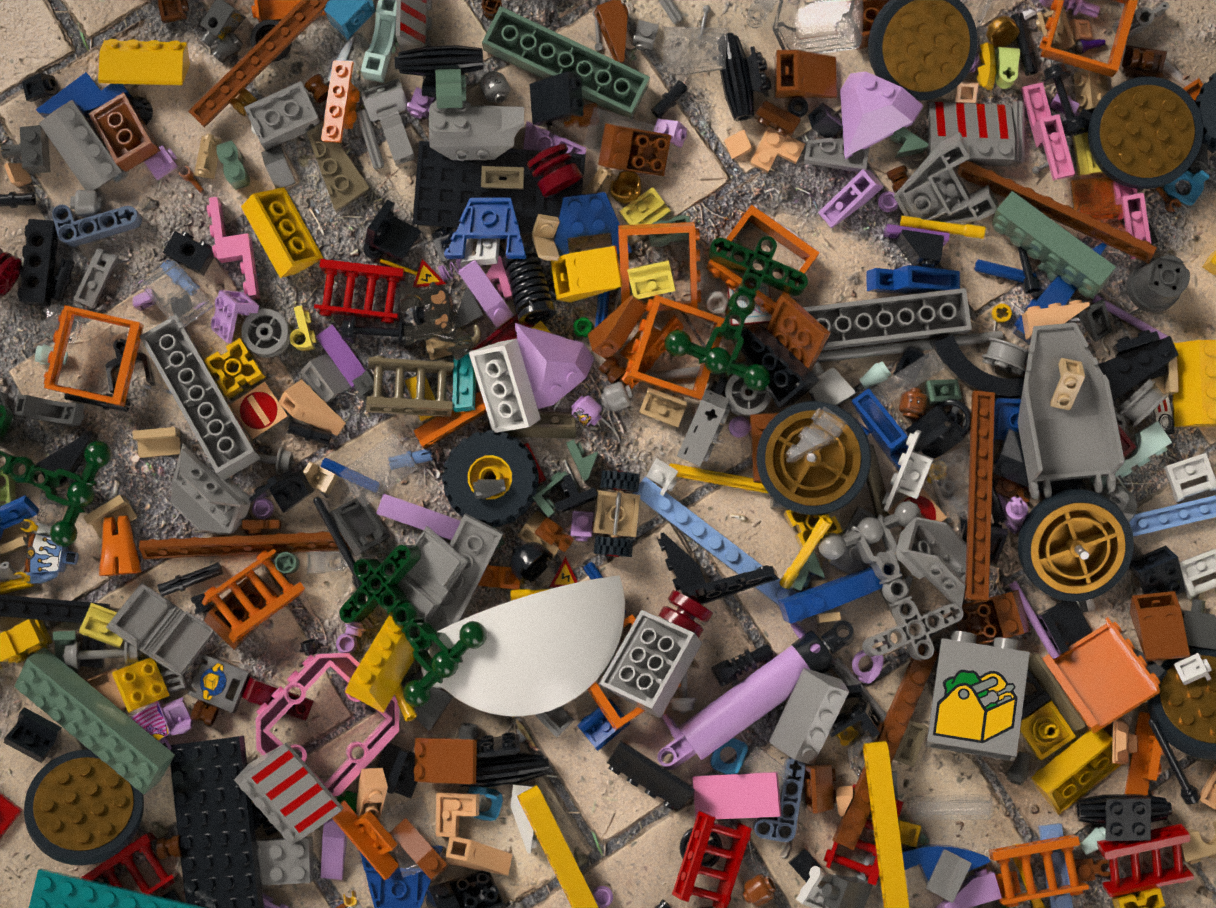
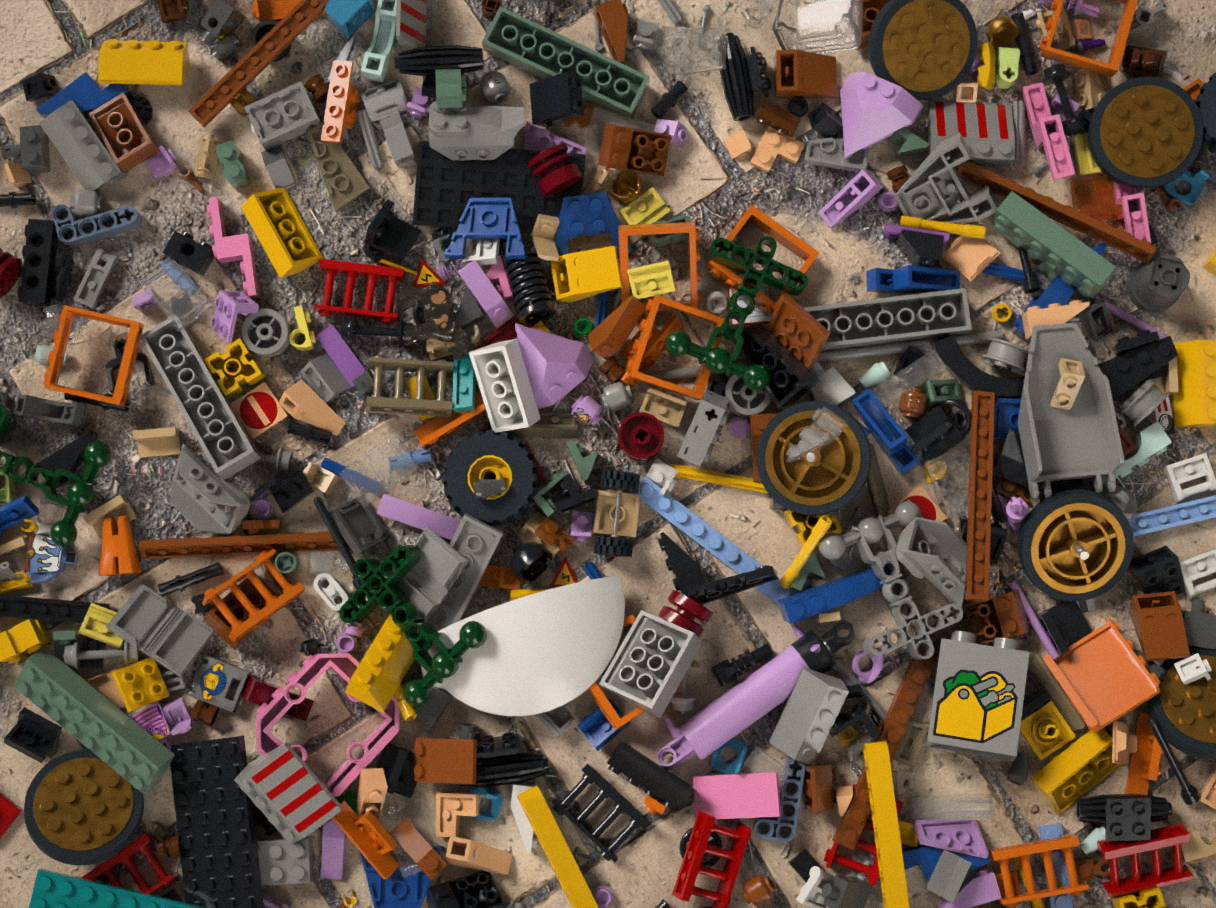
dark tan piece [481,166,524,190] -> none
white bracket [882,430,934,512] -> none
none -> white plate [313,573,349,611]
none -> black fence [552,763,651,862]
none -> dark red wheel [618,412,664,461]
none -> orange plate [643,794,666,815]
none -> lavender wing [913,817,989,859]
none -> light nougat piece [941,235,1001,282]

